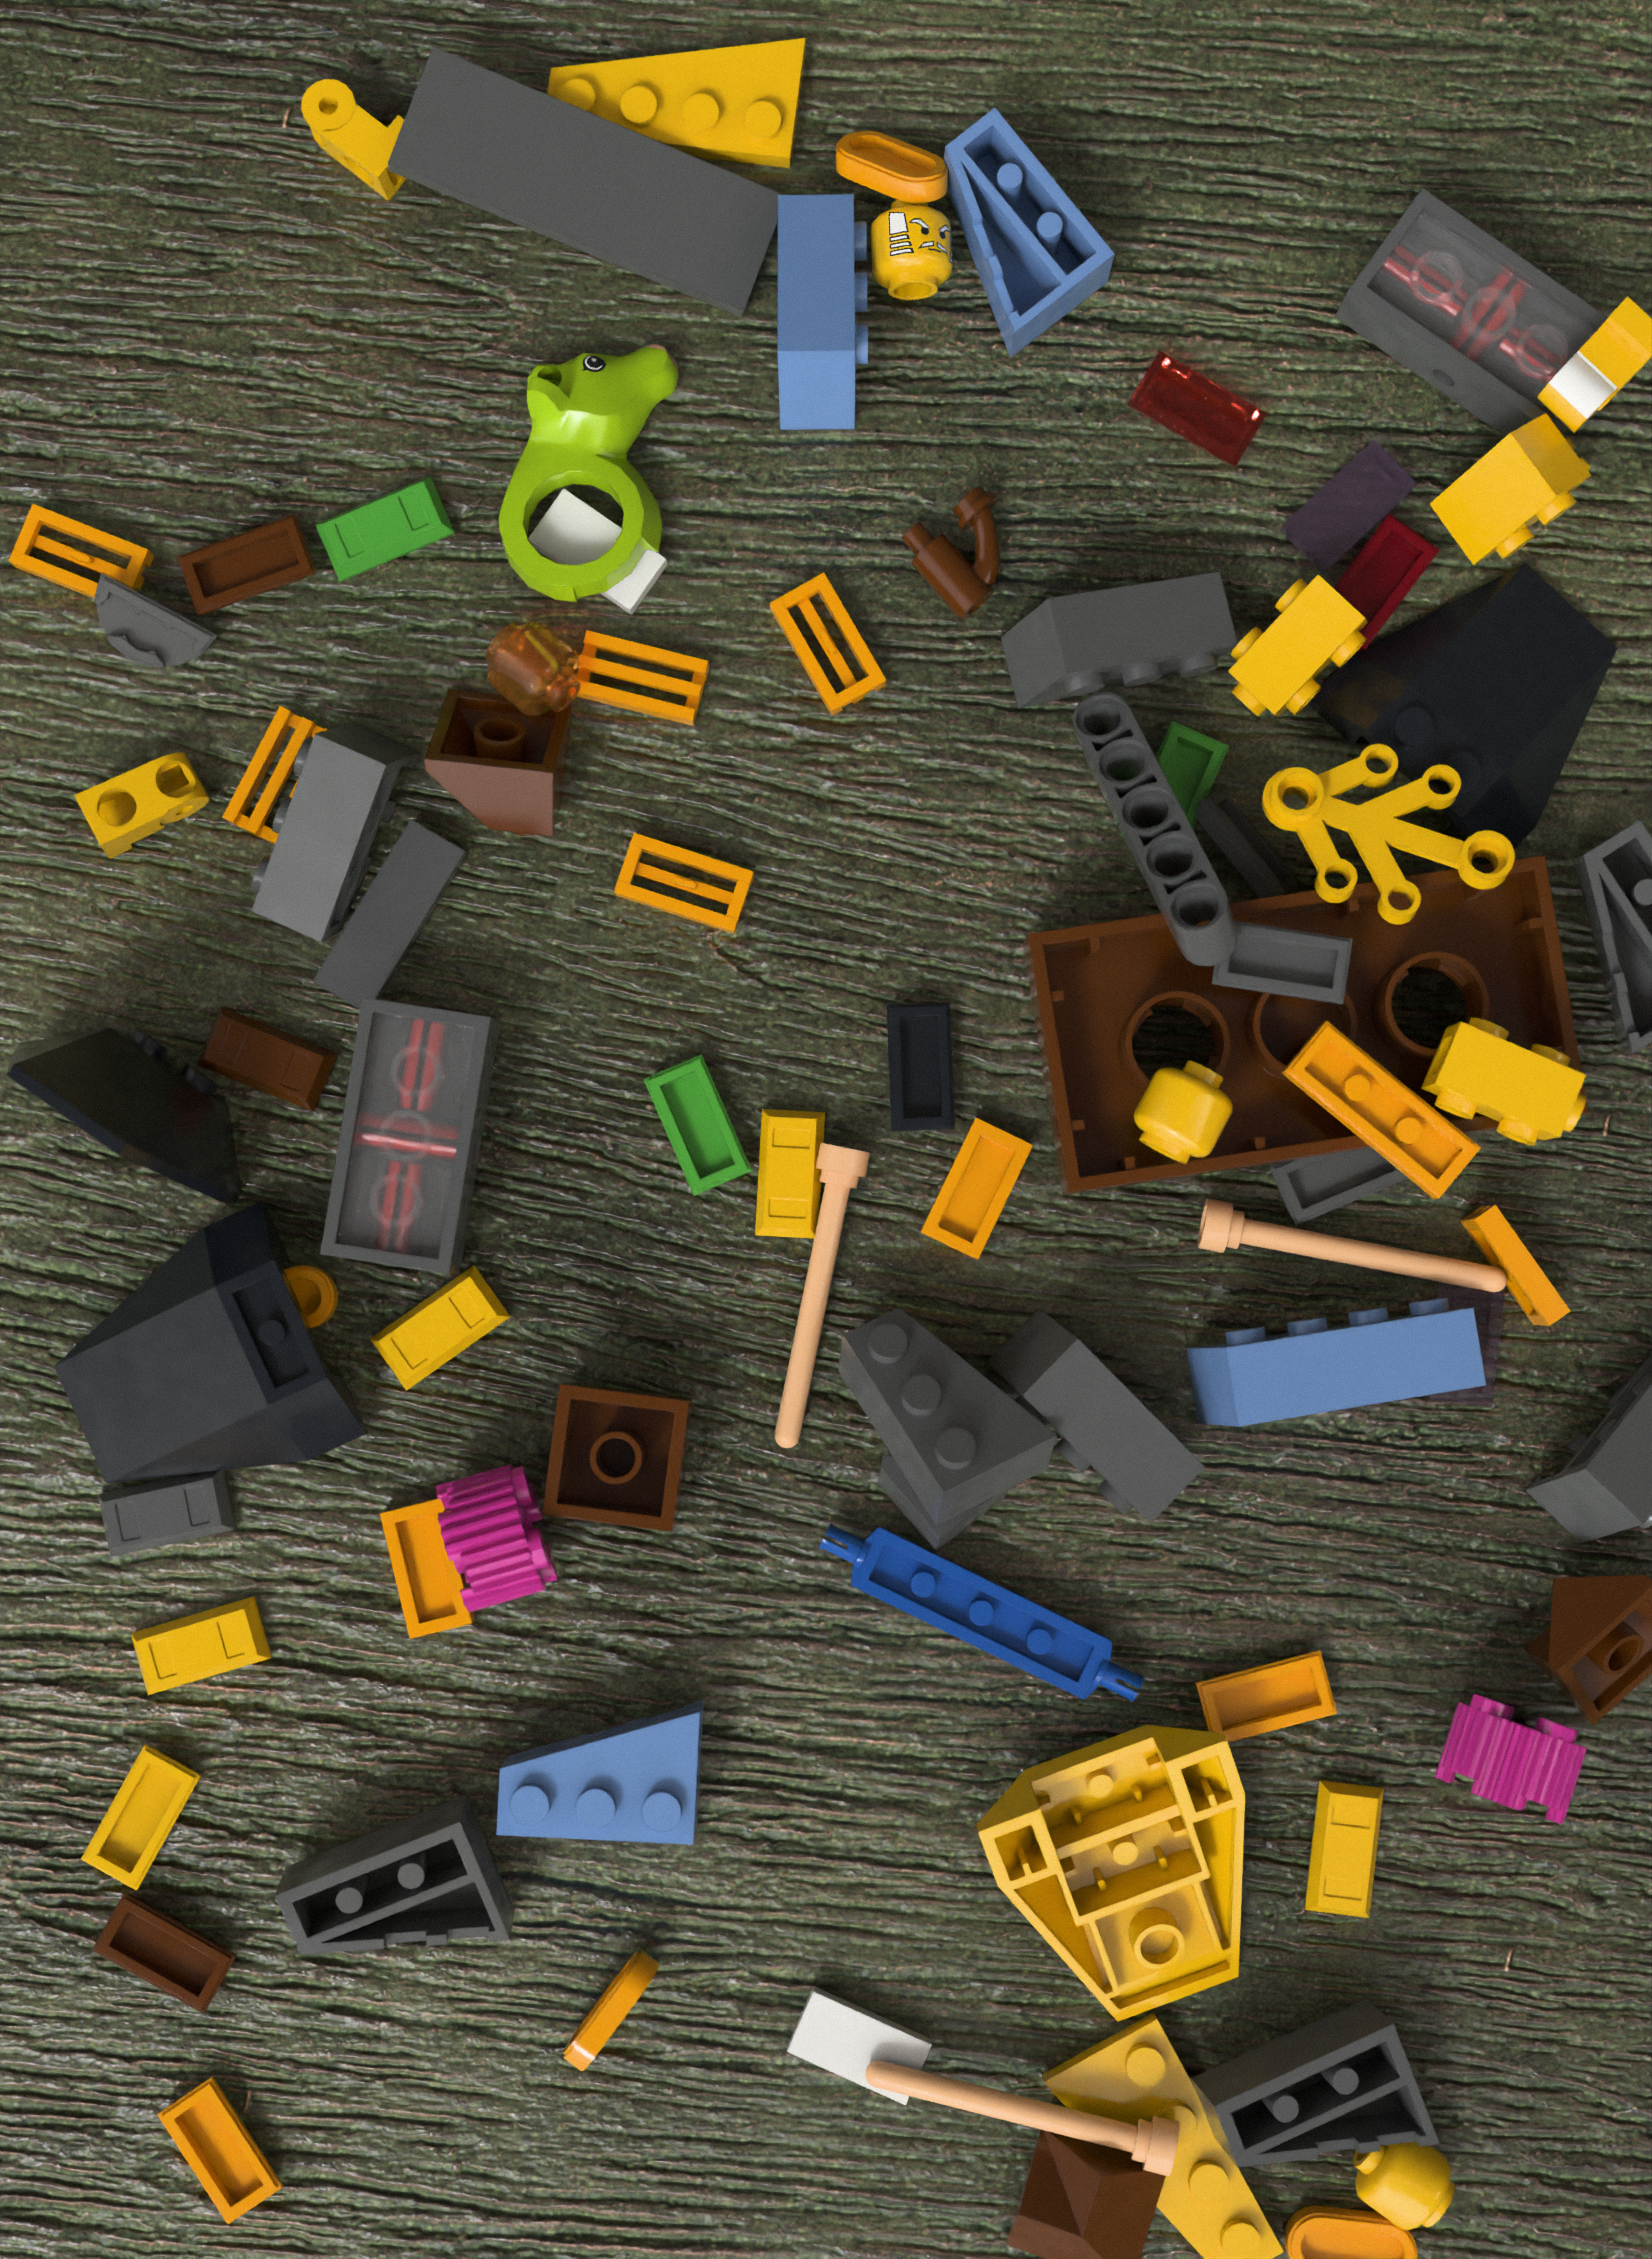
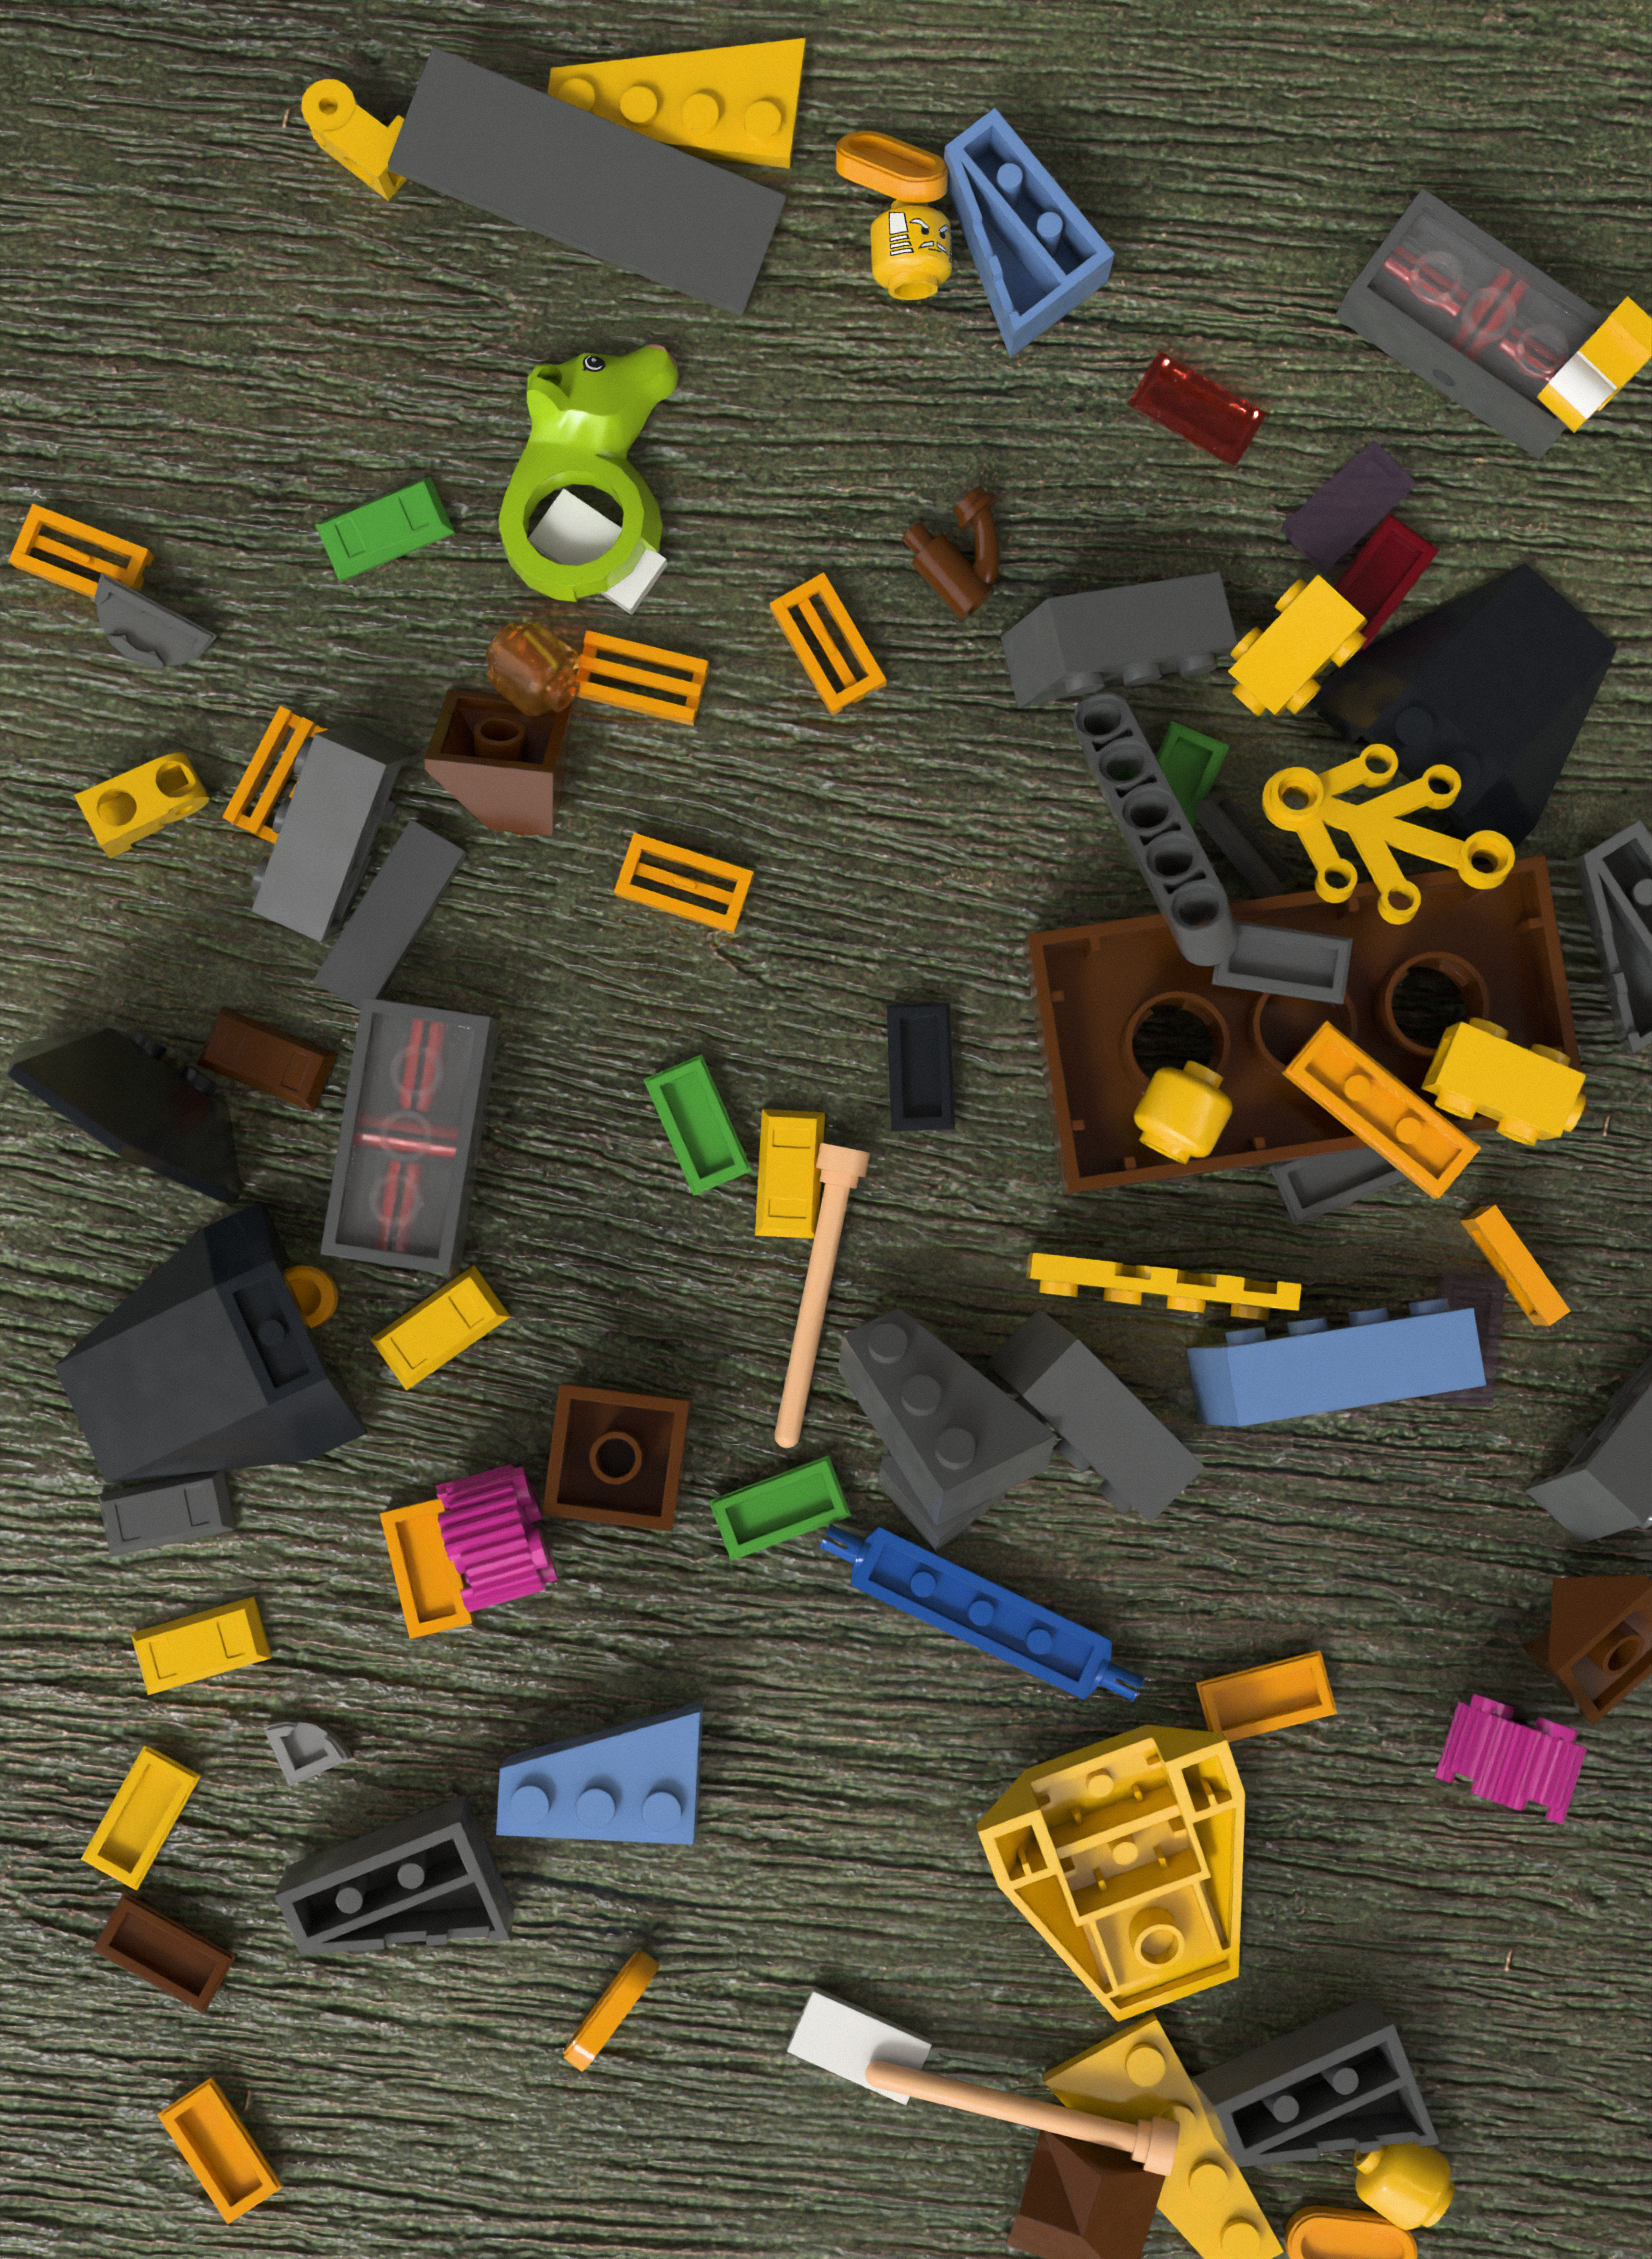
reddish brown tile [177,514,317,616] -> none
medium blue wedge [777,194,868,430] -> none
light orange tile [920,1118,1033,1260] -> none
light nougat piece [1197,1198,1507,1292] -> none
yellow tile [1304,1780,1384,1918] -> none
yellow brick [1429,413,1591,565] -> none
none -> light grey tile [264,1718,352,1787]
none -> bright green tile [709,1455,851,1561]
none -> yellow wing [1026,1253,1302,1321]

